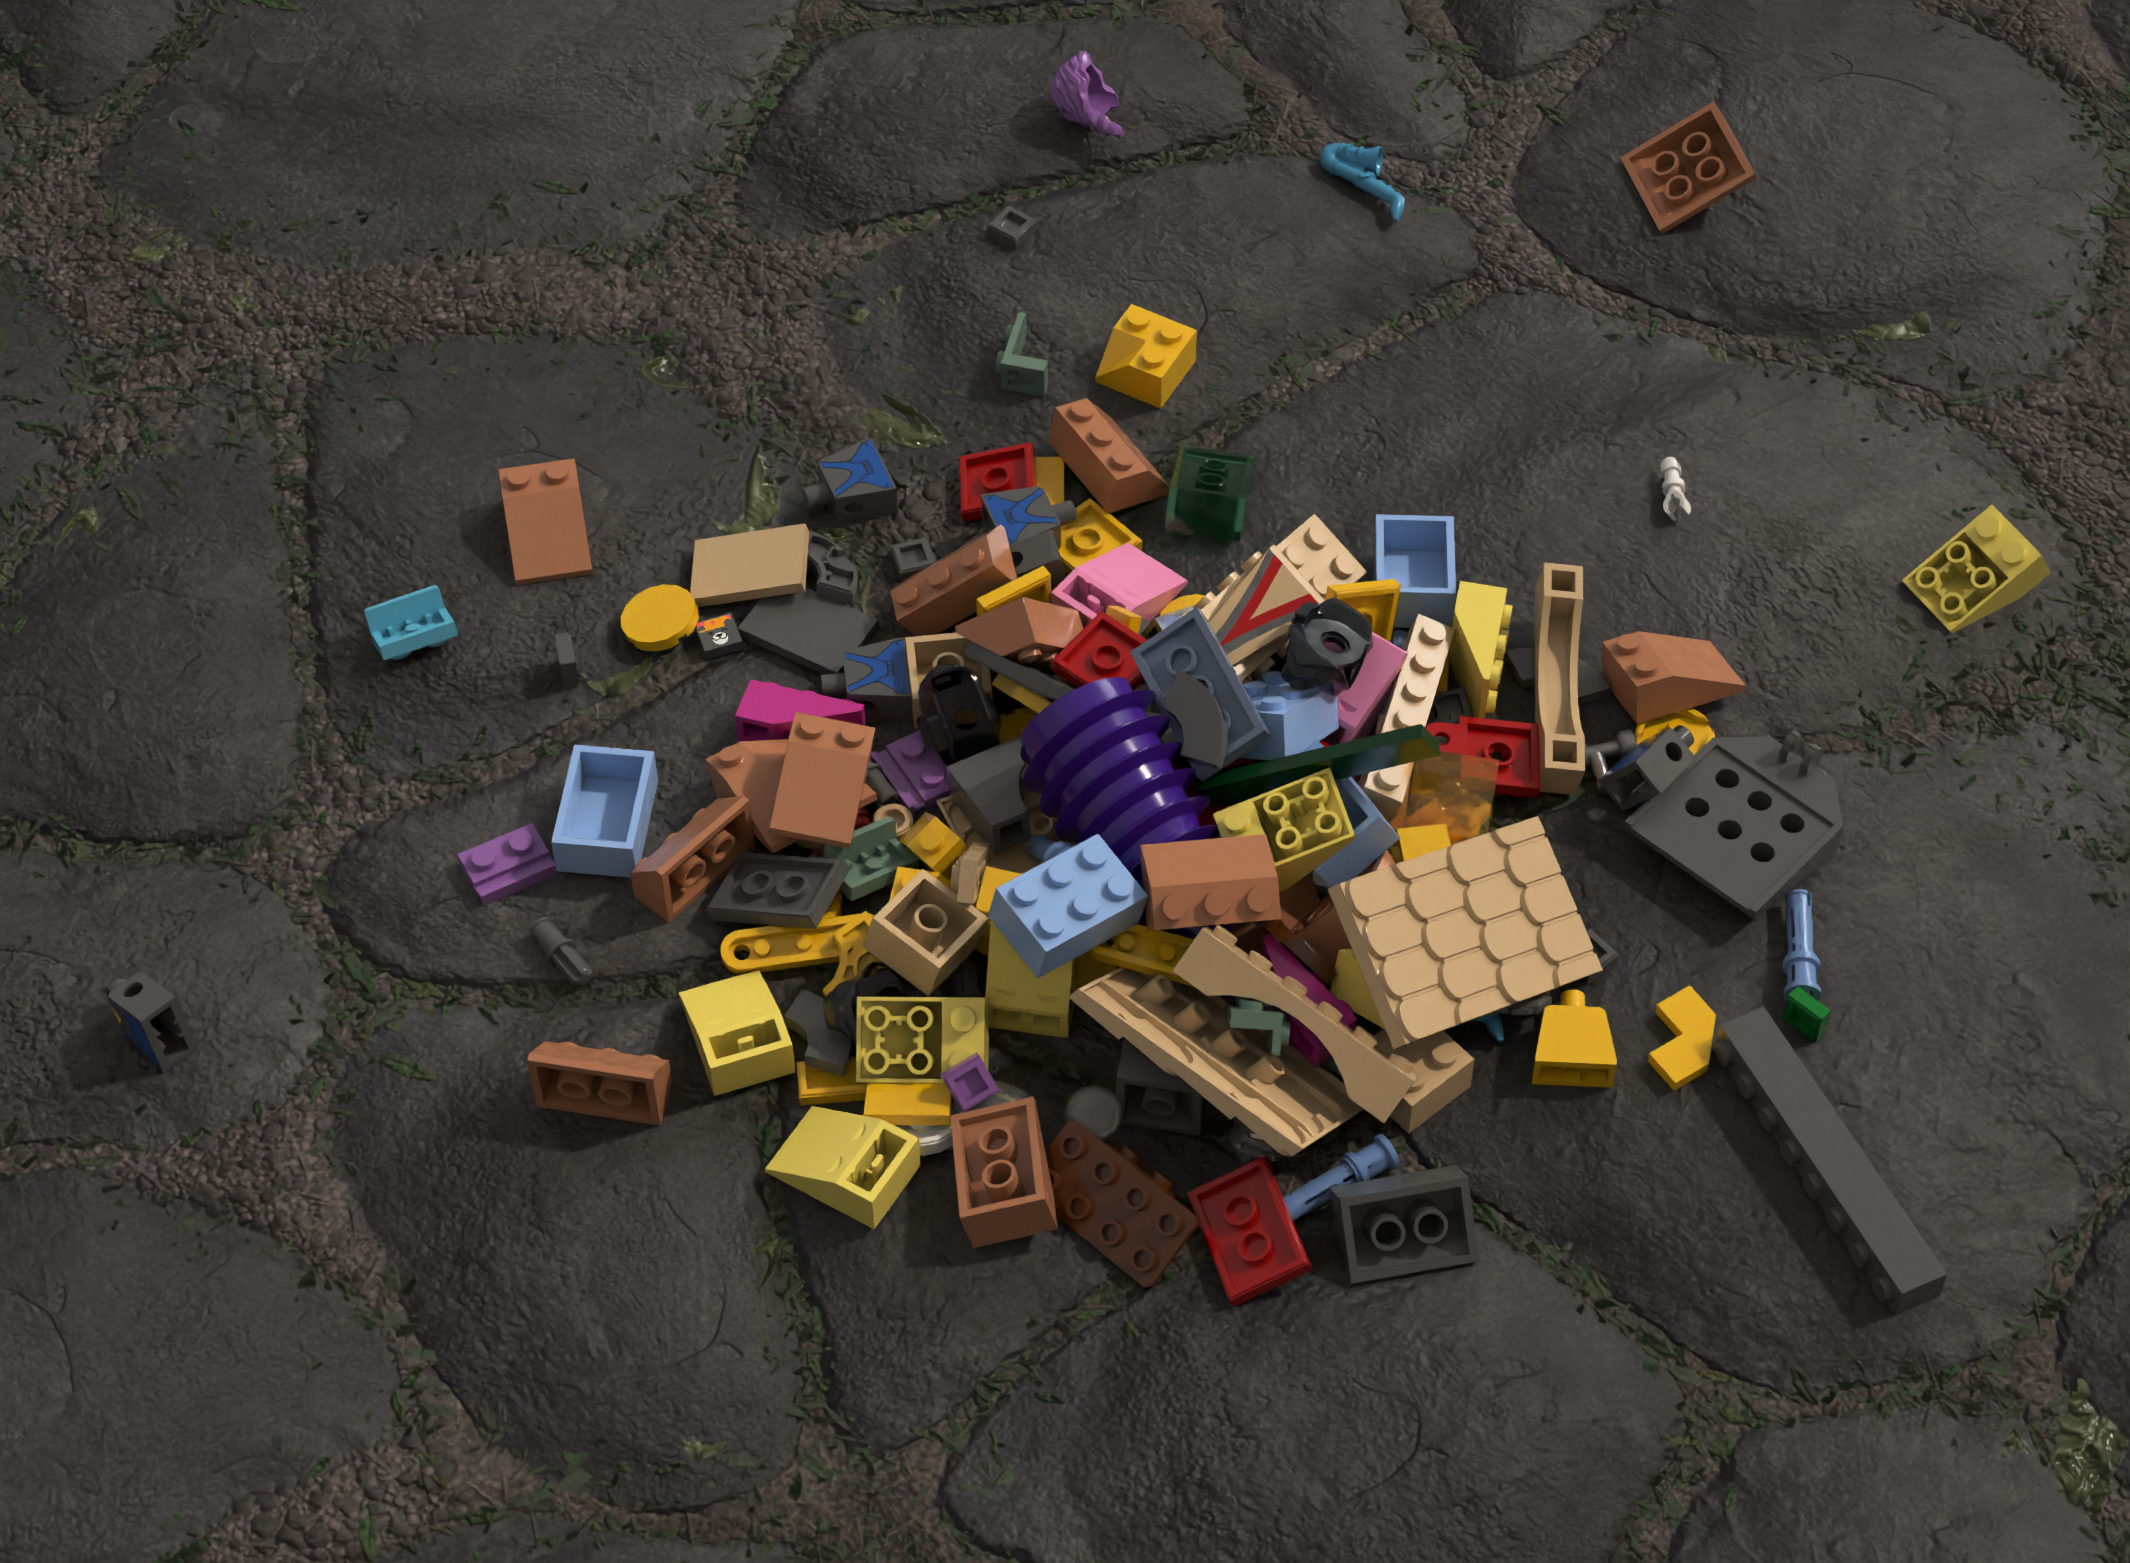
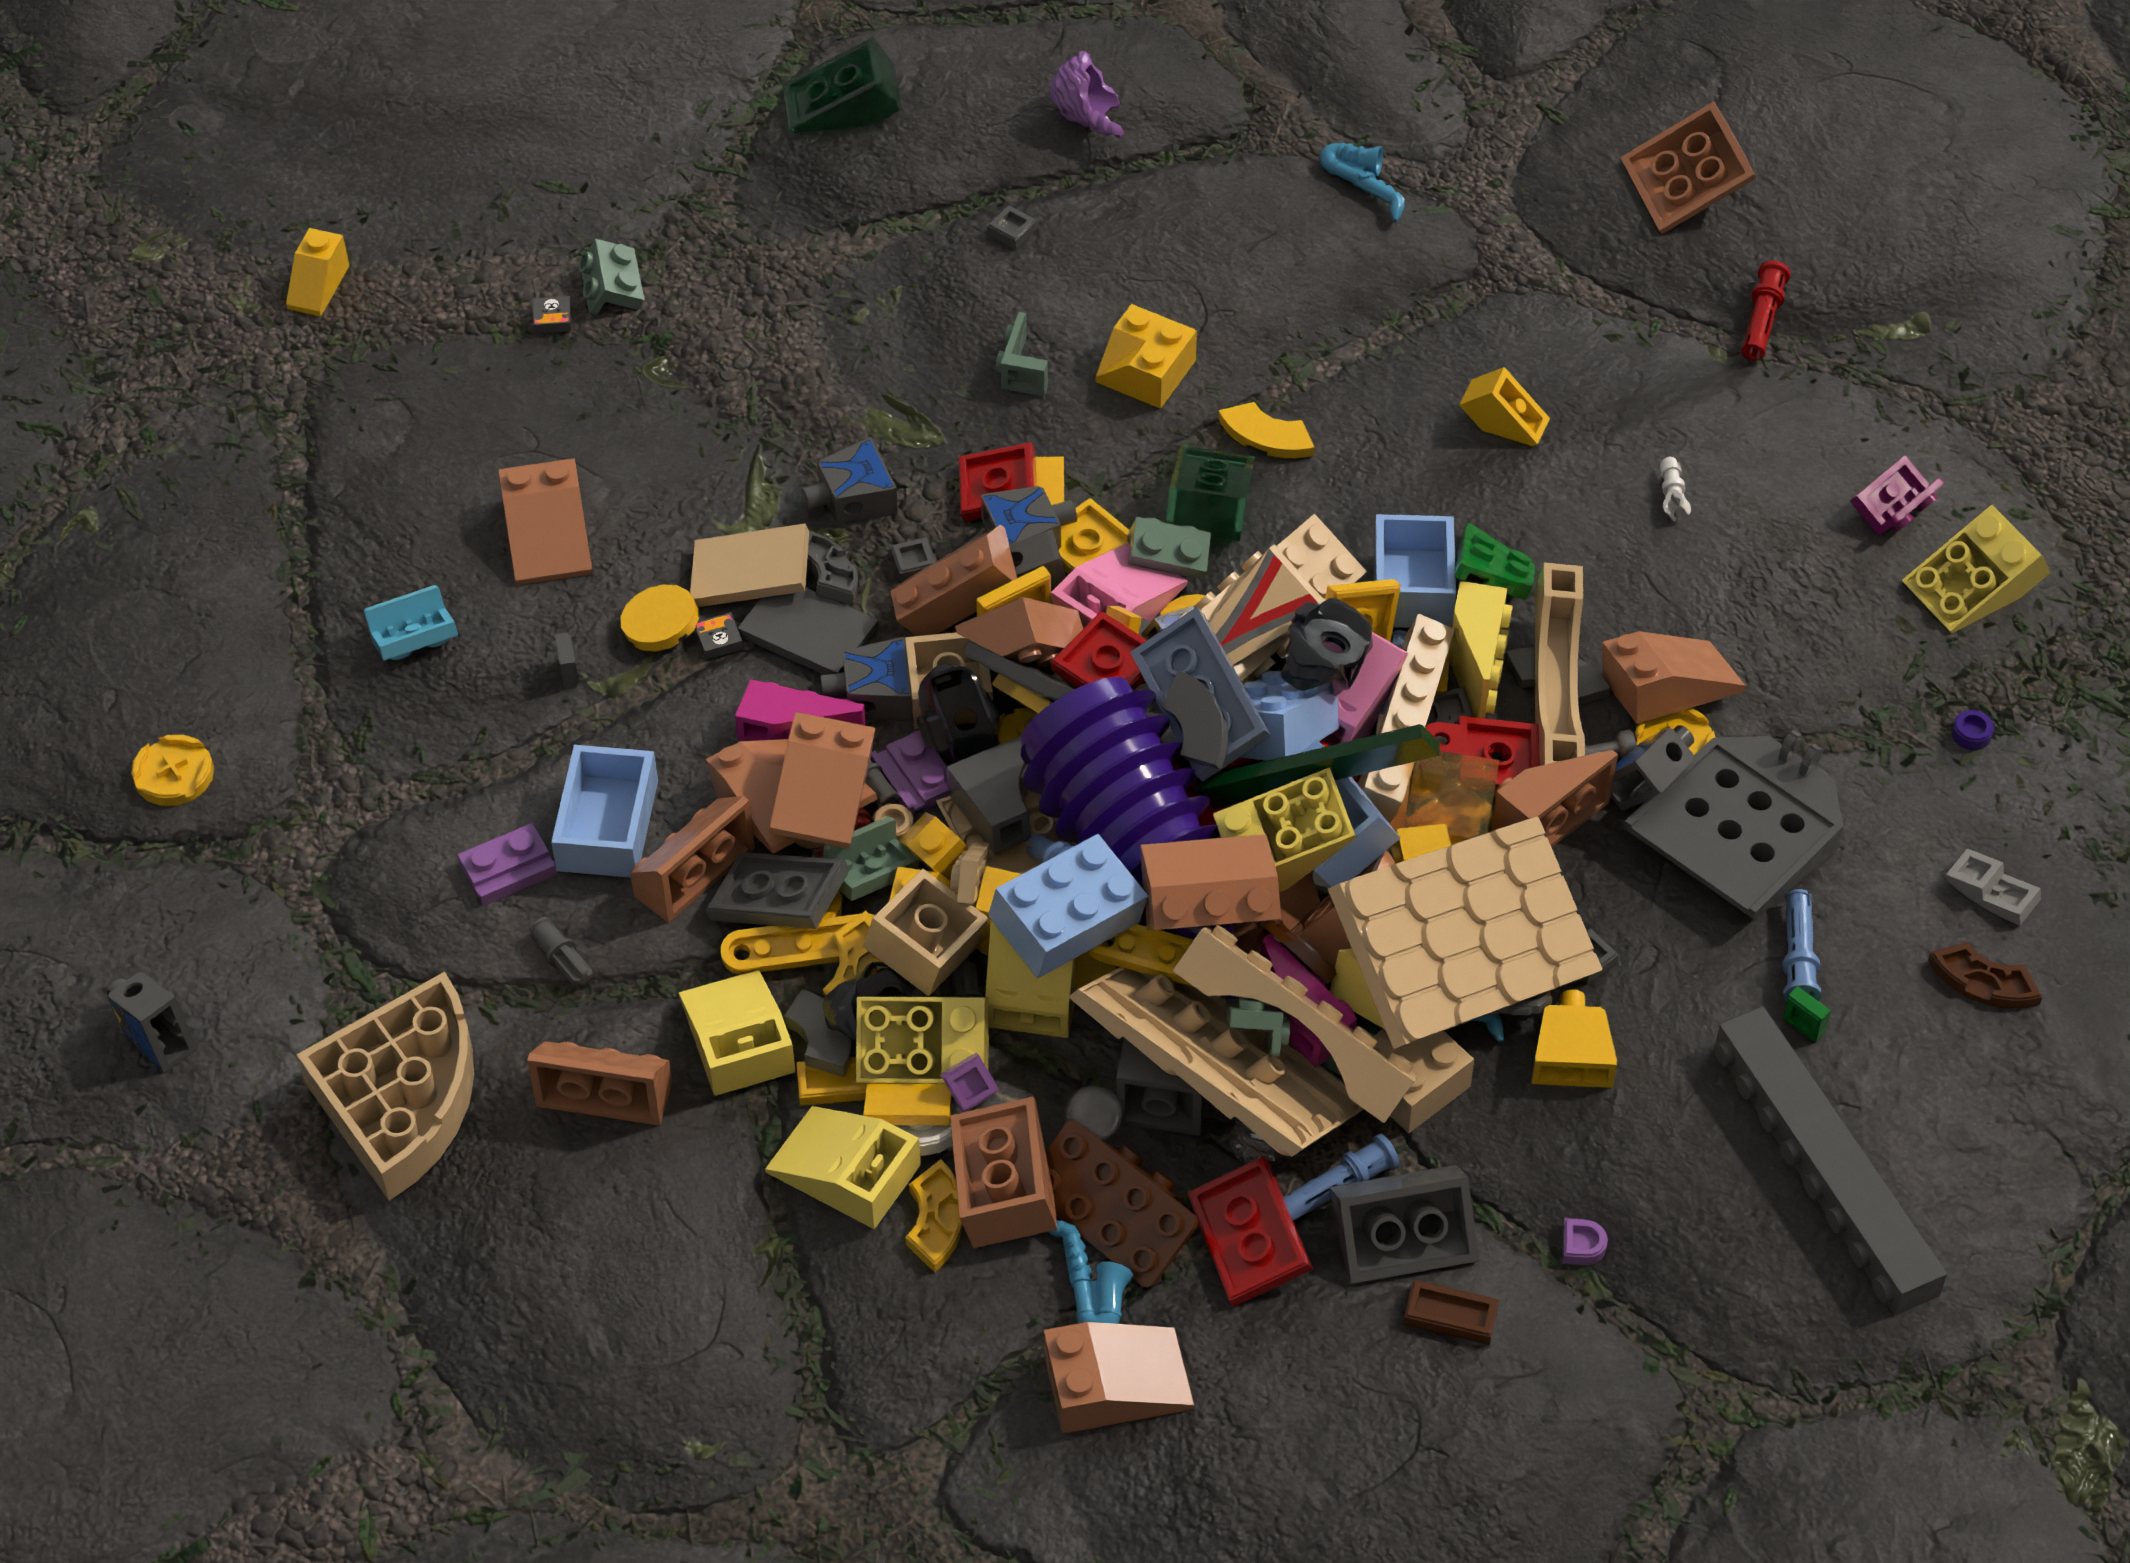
nougat slope [1047,398,1172,514] -> none
yellow tile [1648,985,1716,1091] -> none
none -> yellow tile [131,735,214,806]
none -> yellow slope [286,228,349,317]
none -> tan brick [296,972,474,1201]
none -> dark grey tile [533,296,571,334]
none -> sand green bracket [578,238,644,315]
none -> clear green slope [783,37,902,134]
none -> yellow tile [905,1159,963,1272]
none -> slope [1044,1322,1194,1434]
none -> dark azure piece [1048,1220,1133,1324]
none -> sand green bracket [1127,517,1211,580]
none -> yellow tile [1219,402,1314,459]
none -> reddish brown tile [1403,1280,1500,1345]
none -> green wing [1454,522,1535,600]
none -> yellow slope [1459,367,1550,446]
none -> nougat slope [1491,750,1618,847]
none -> medium lavender tile [1562,1218,1608,1265]
none -> red pin [1741,260,1791,361]
none -> bracket [1850,455,1944,536]
none -> reddish brown tile [1928,942,2043,1008]
none -> light grey slope [1946,849,2041,926]
none -> dark purple tile [1952,710,1994,750]

